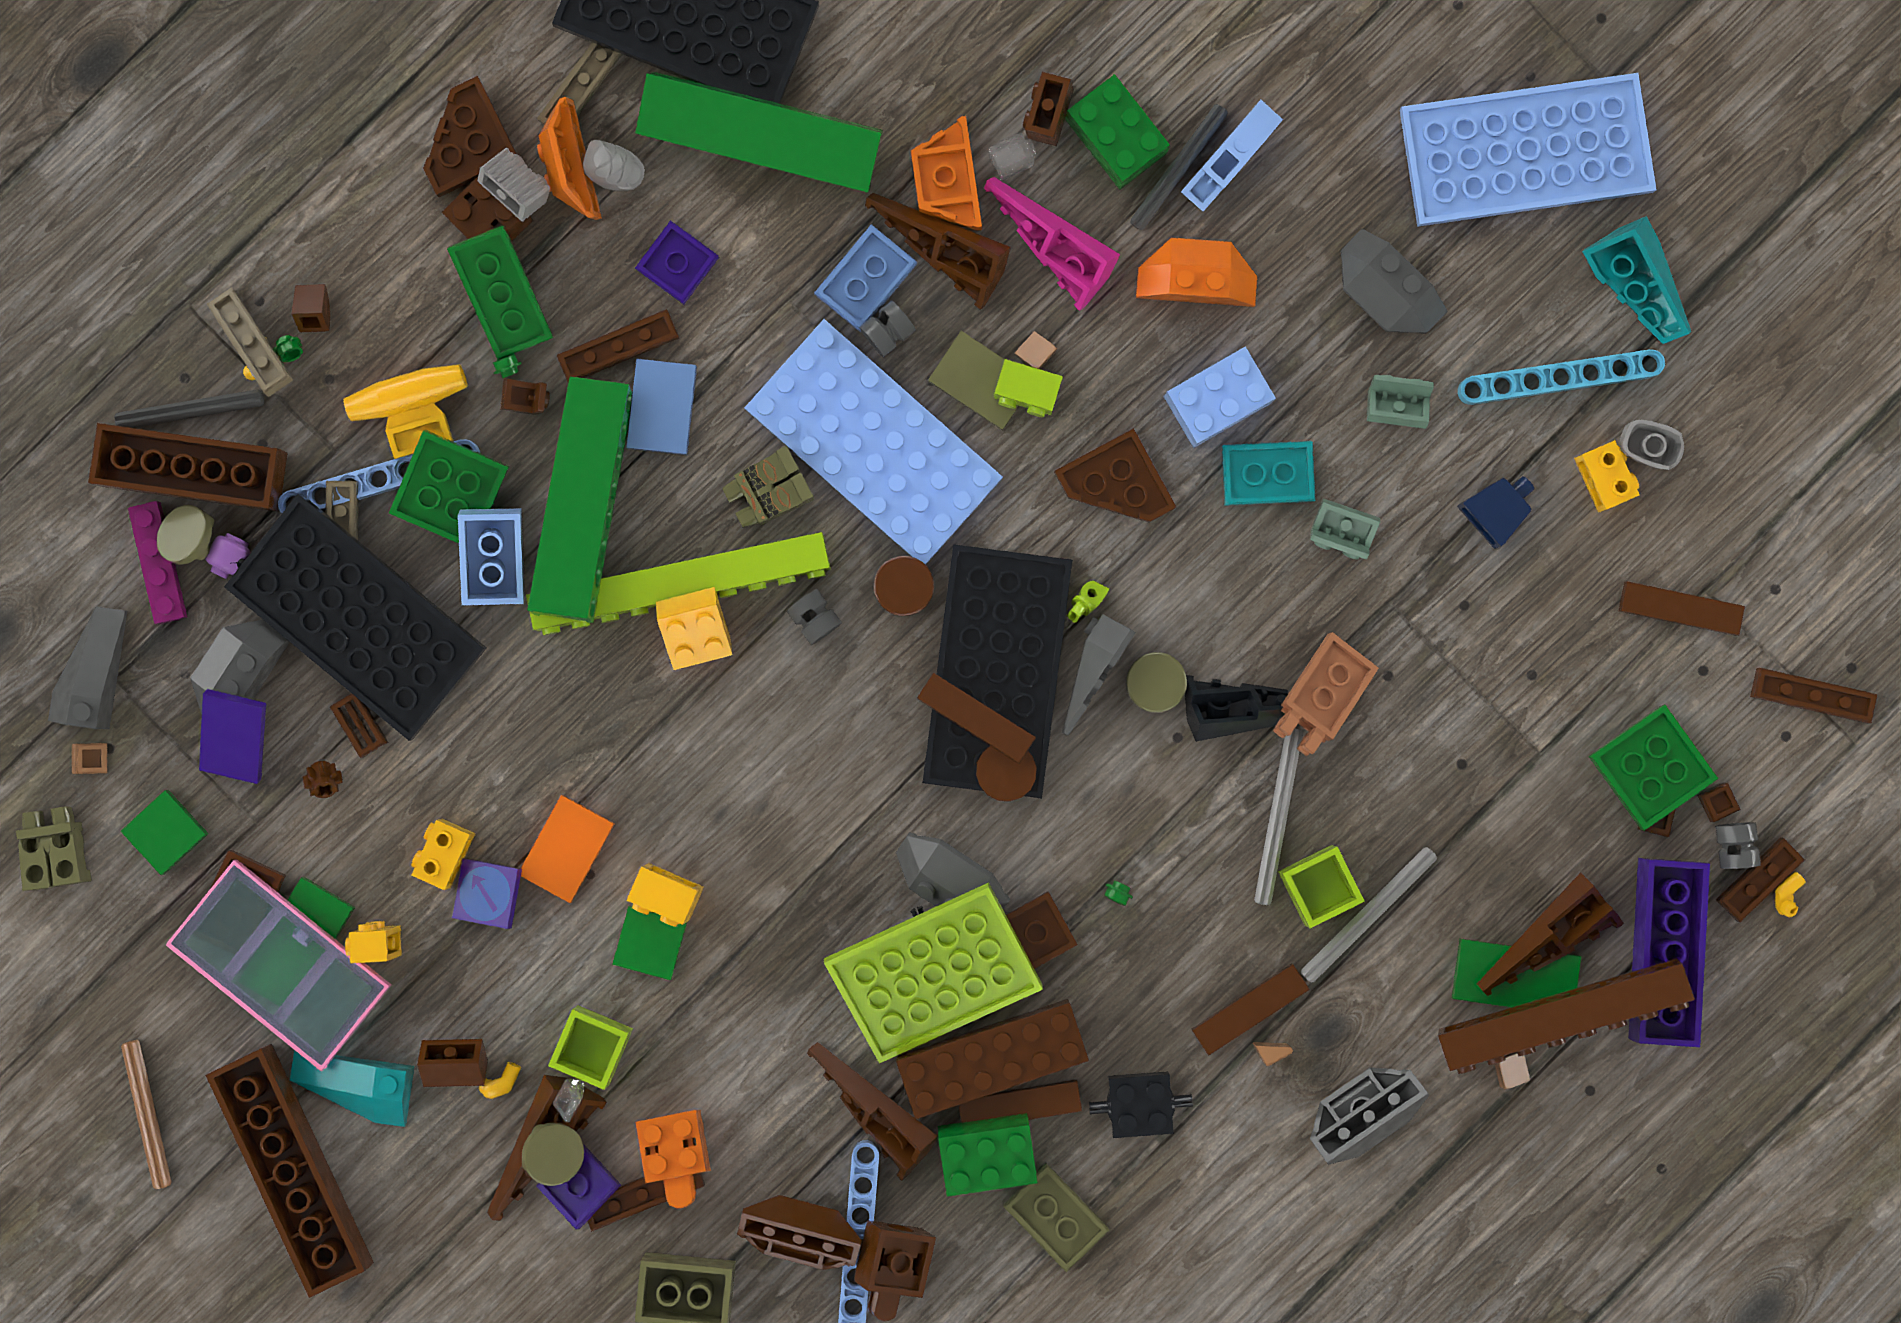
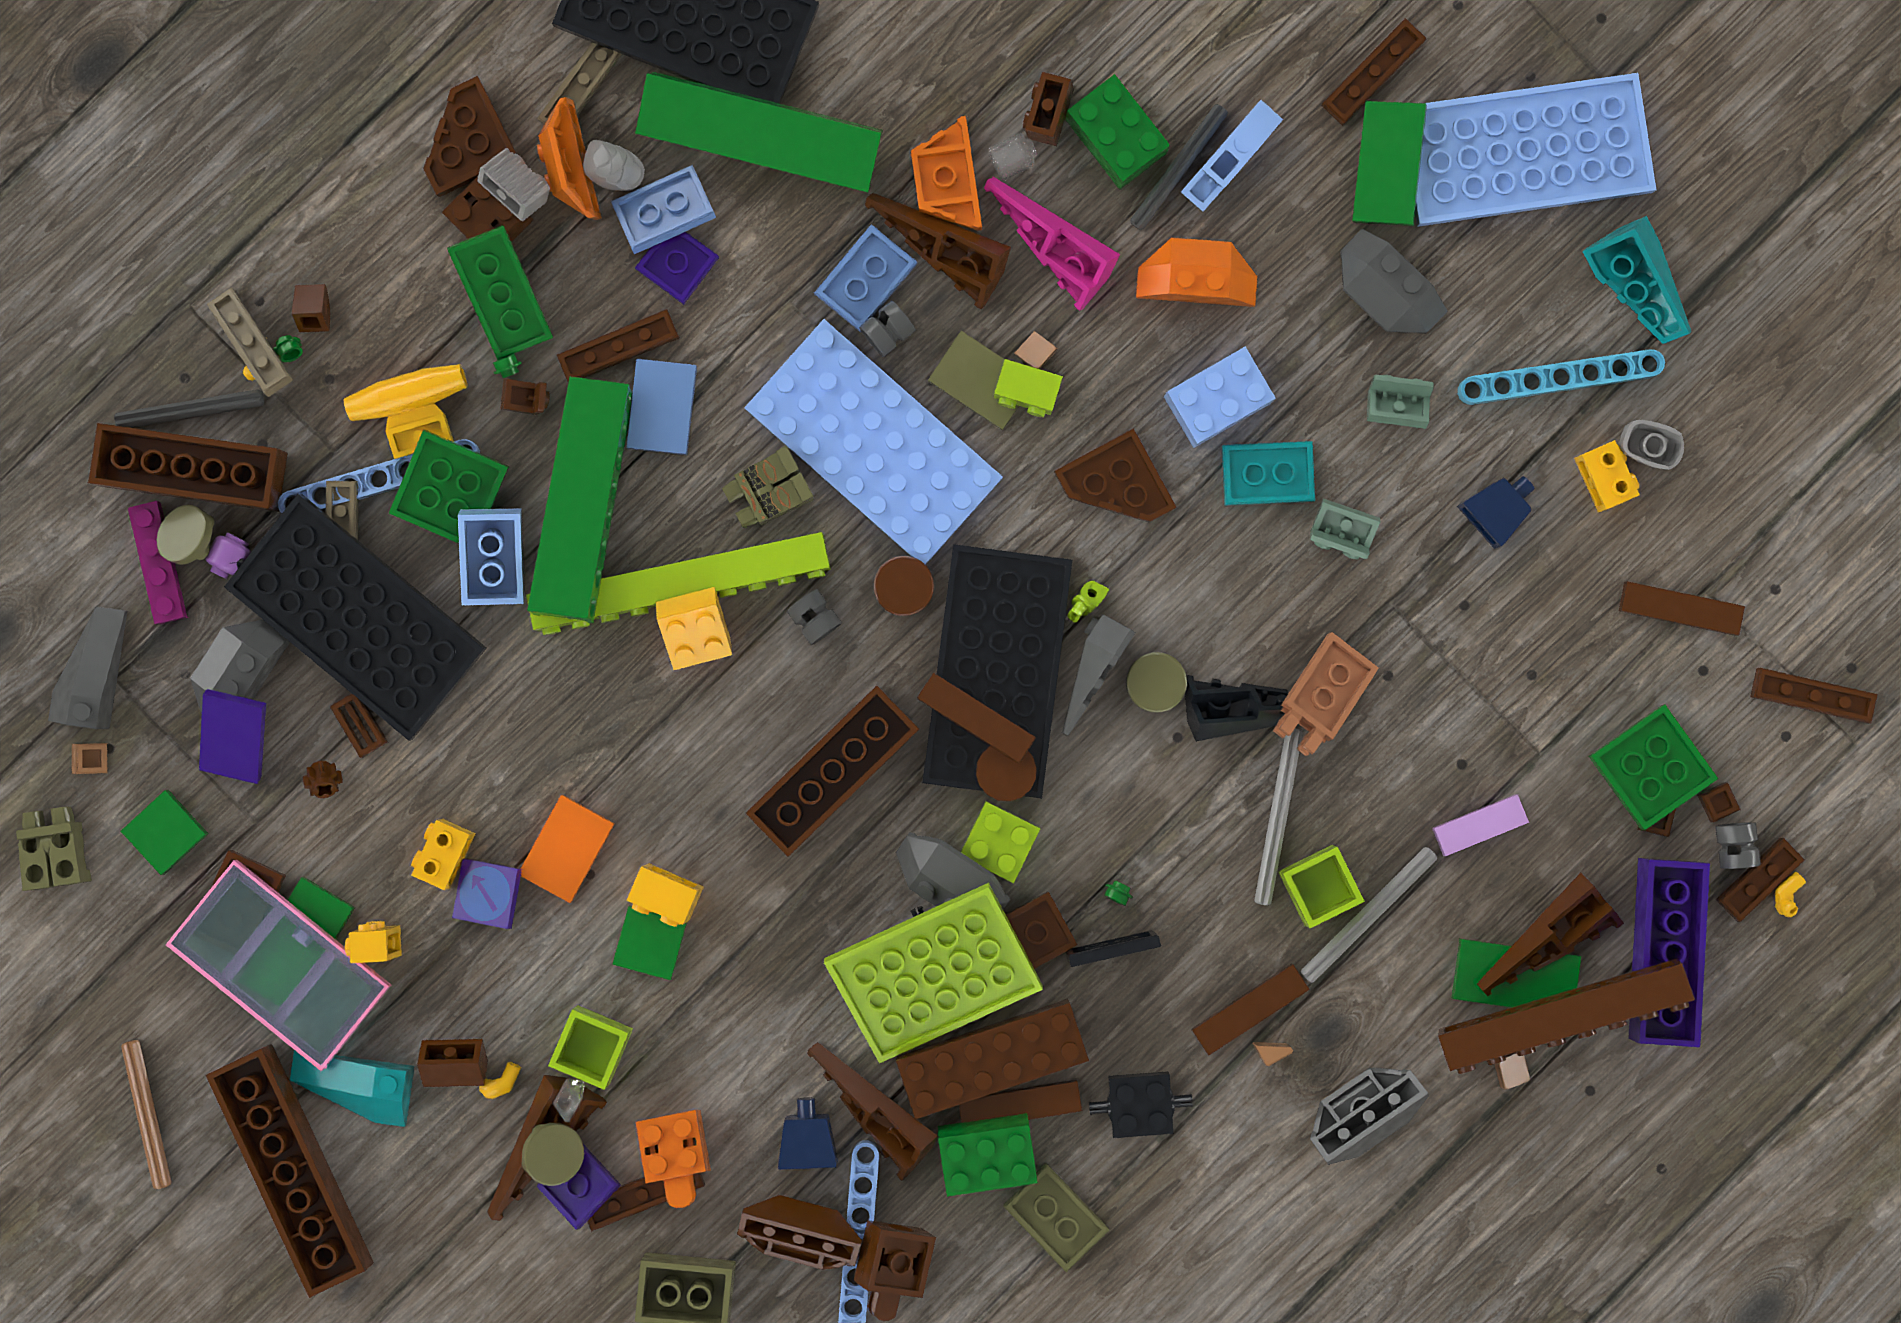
none -> medium blue tile [611,165,716,254]
none -> reddish brown brick [746,686,919,857]
none -> dark blue torso [778,1097,838,1170]
none -> lime piece [960,801,1040,883]
none -> black tile [1066,930,1161,967]
none -> reddish brown tile [1321,18,1427,126]
none -> green tile [1352,101,1427,226]
none -> lavender tile [1432,794,1529,856]

